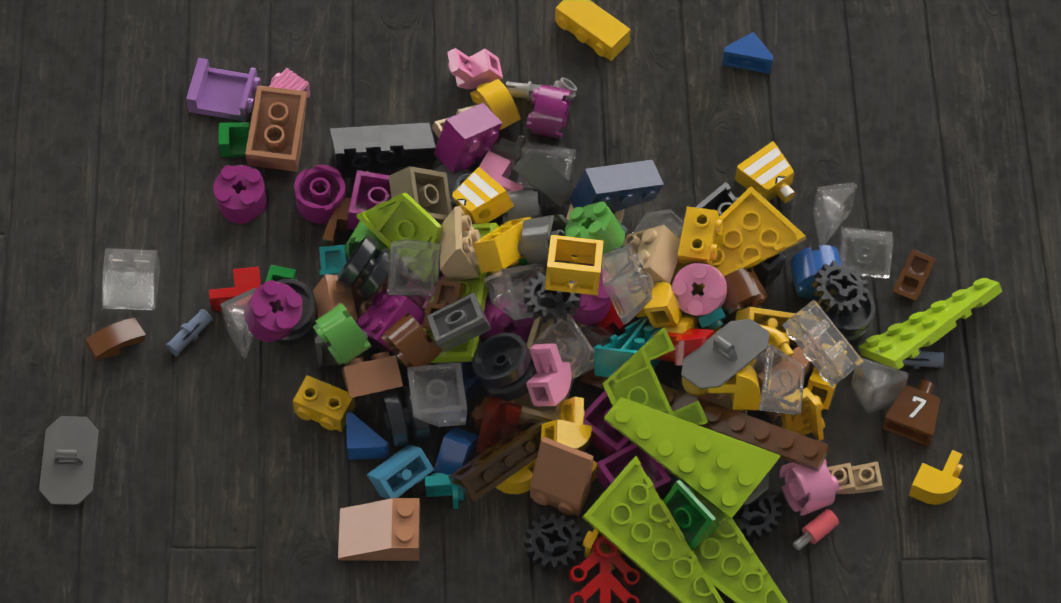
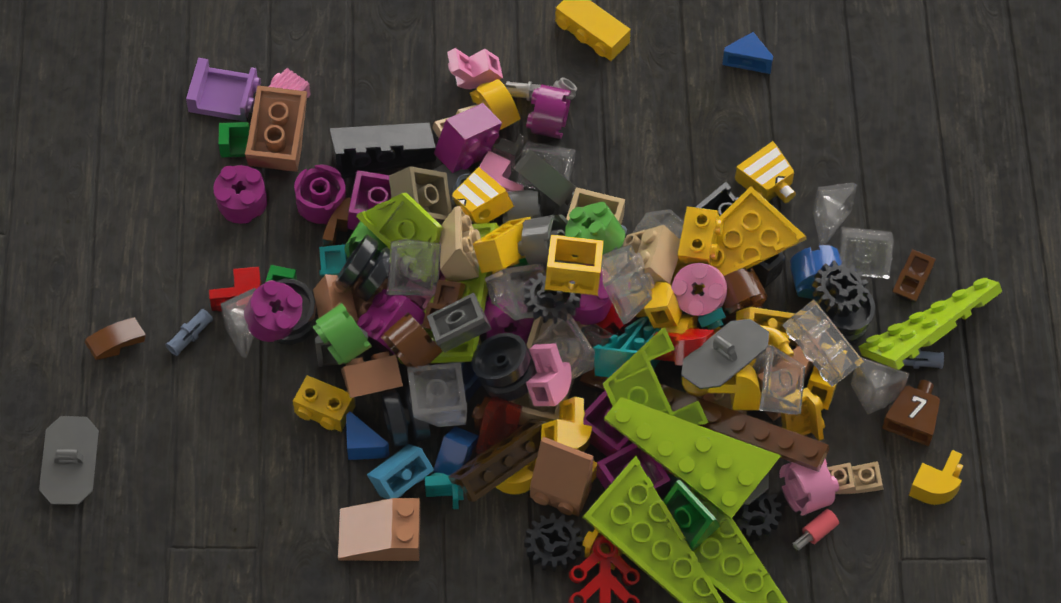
clear slope [103,248,160,310] -> none
wedge [569,160,664,213] -> none

